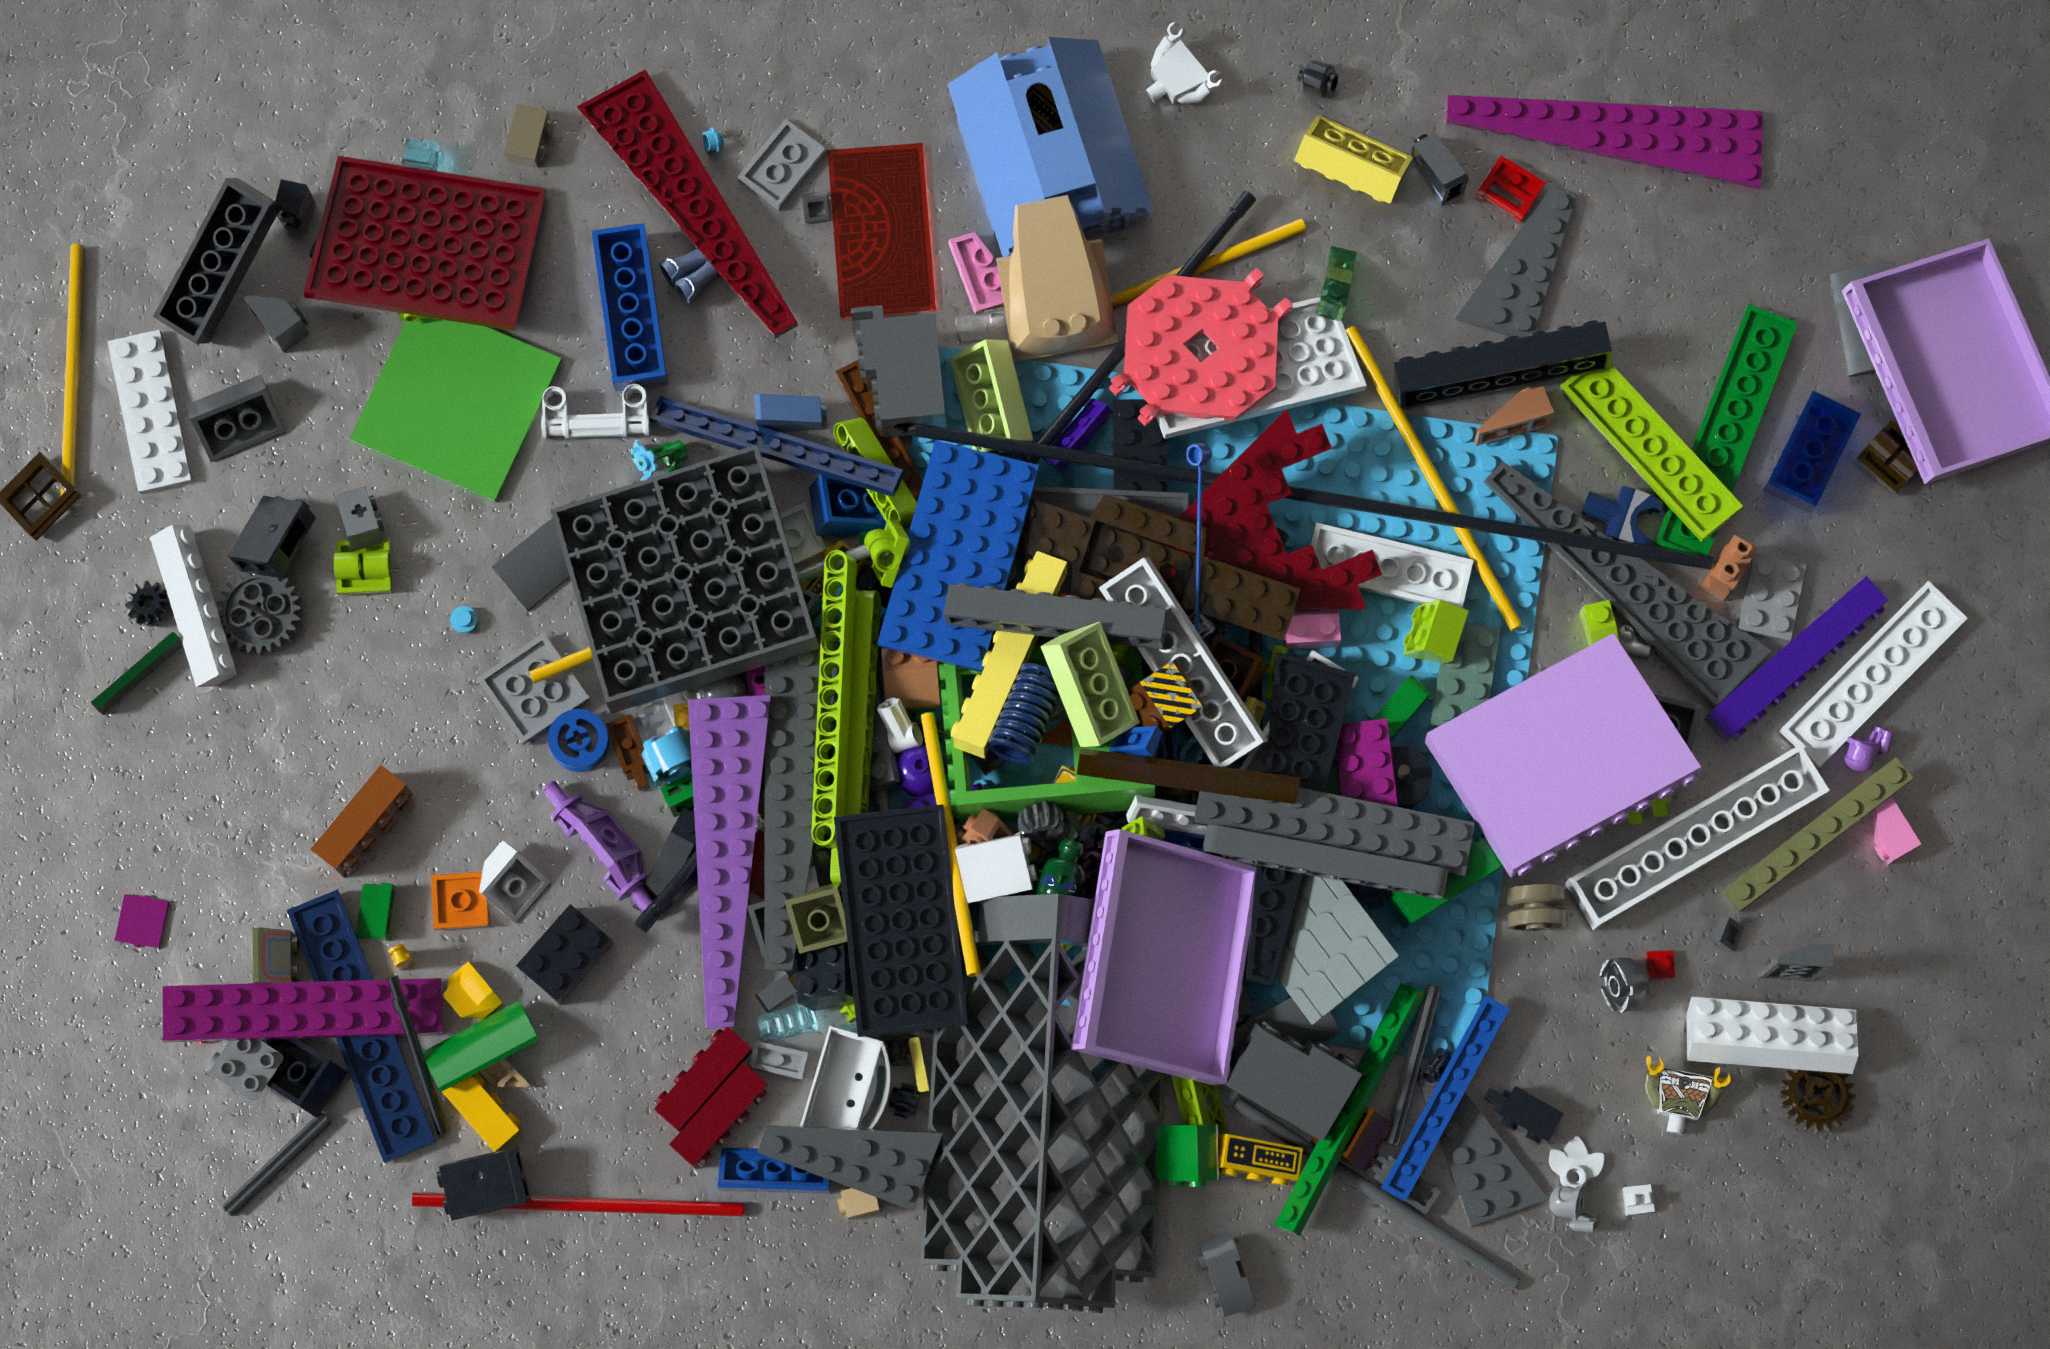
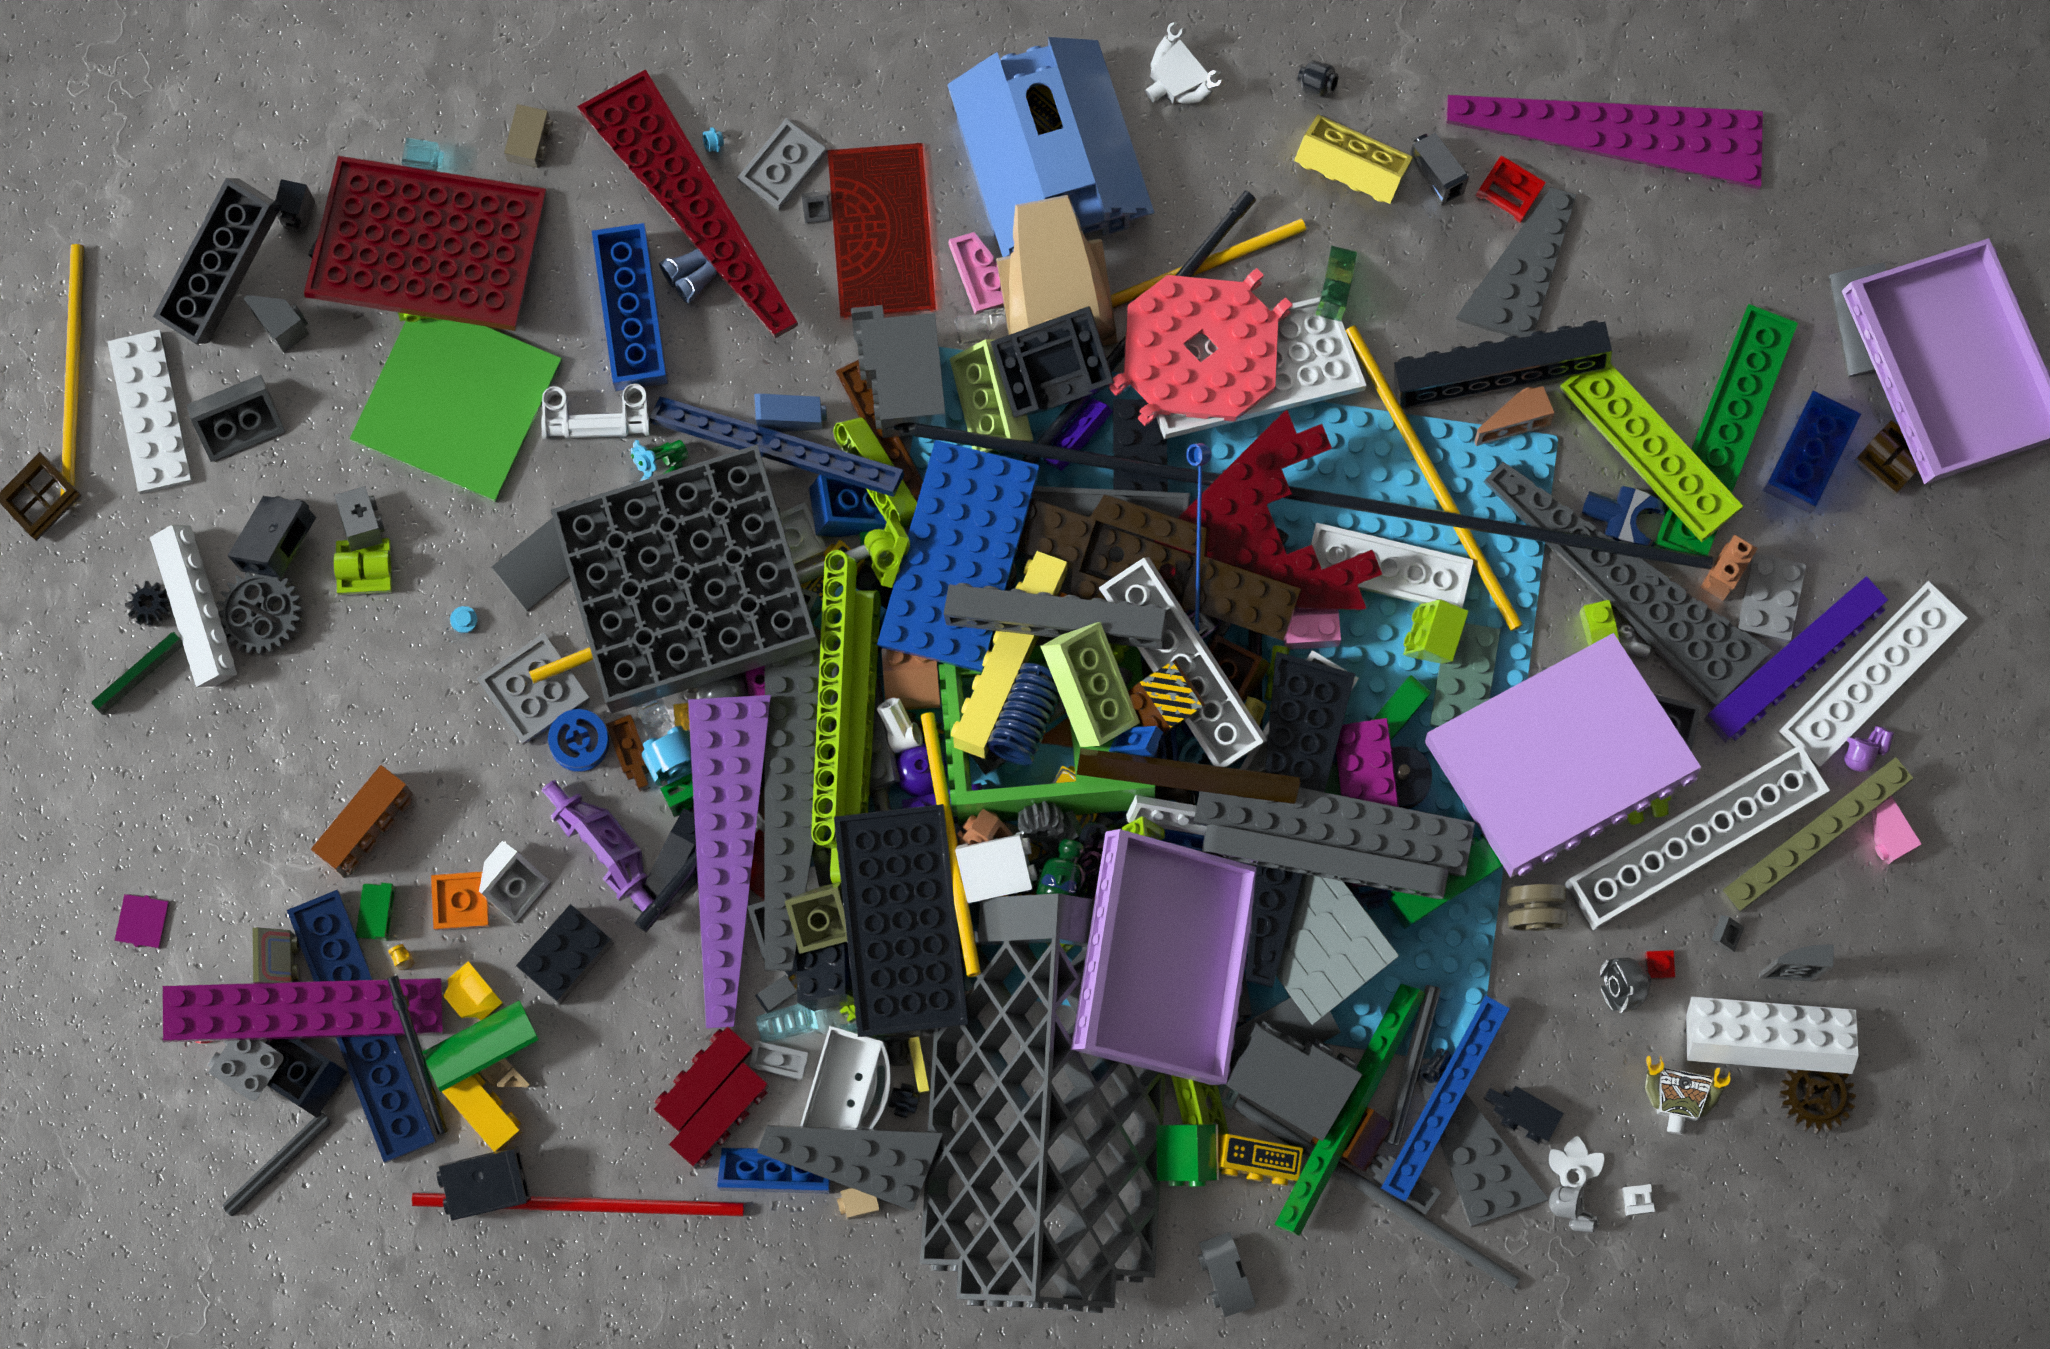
none -> black slope [990,306,1114,418]

